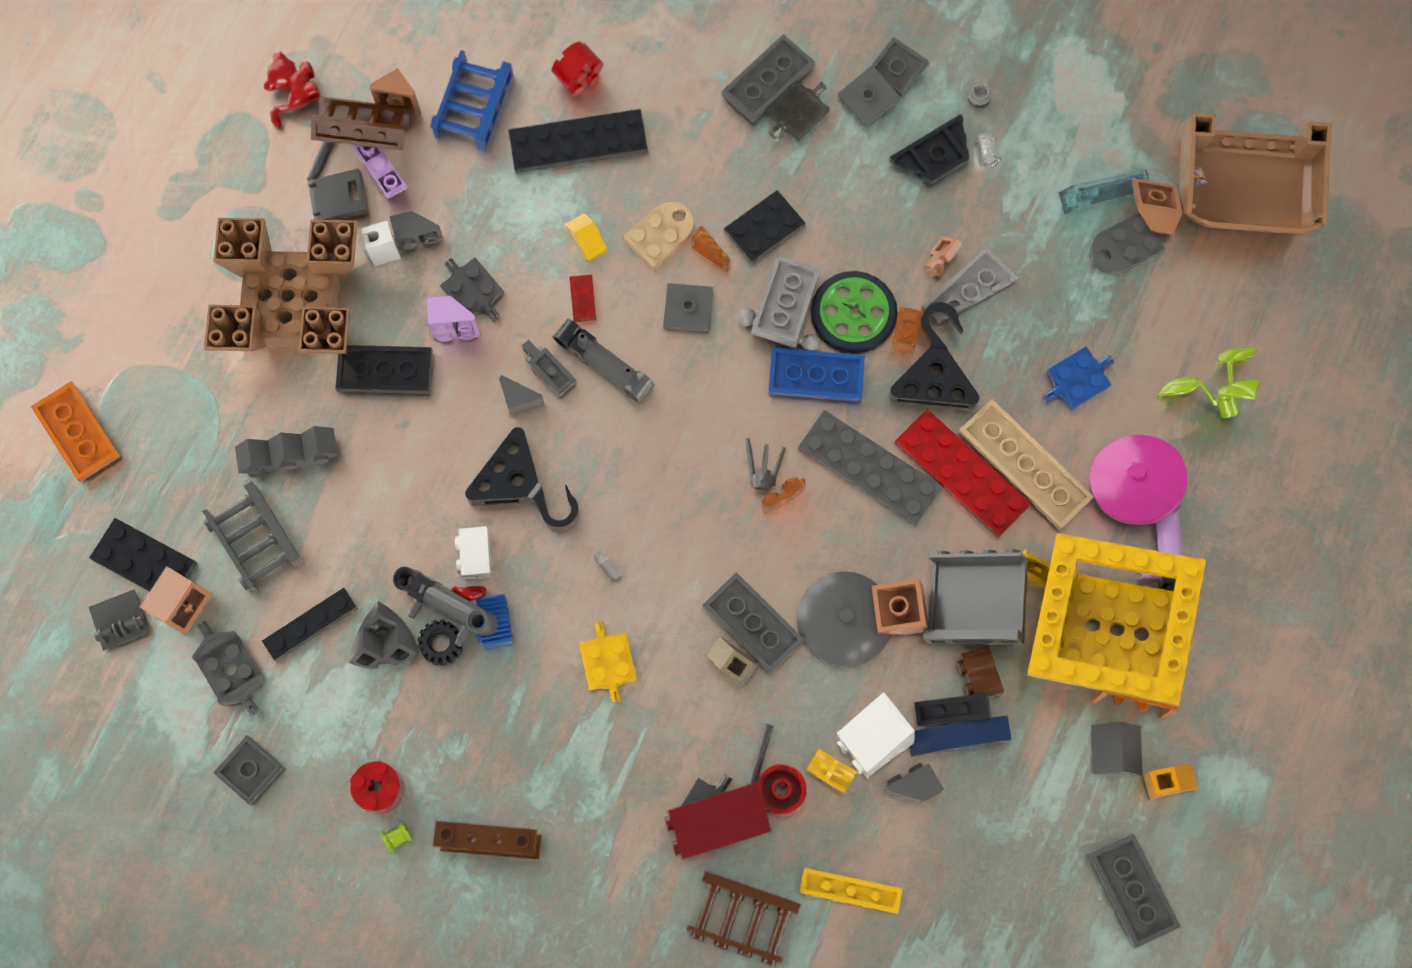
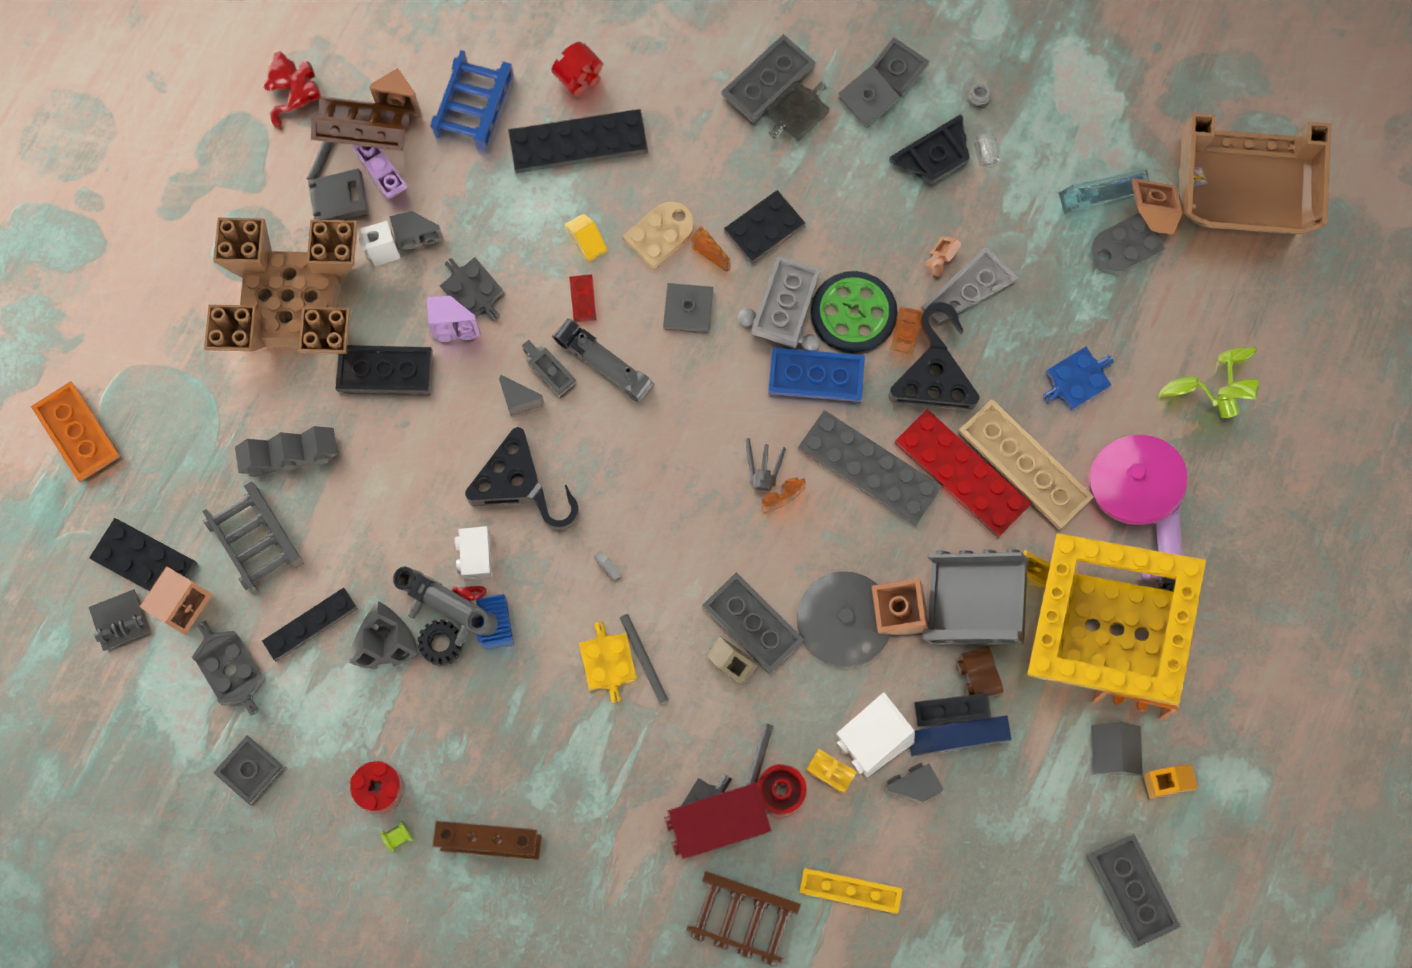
none -> dark grey bar [620,614,669,704]

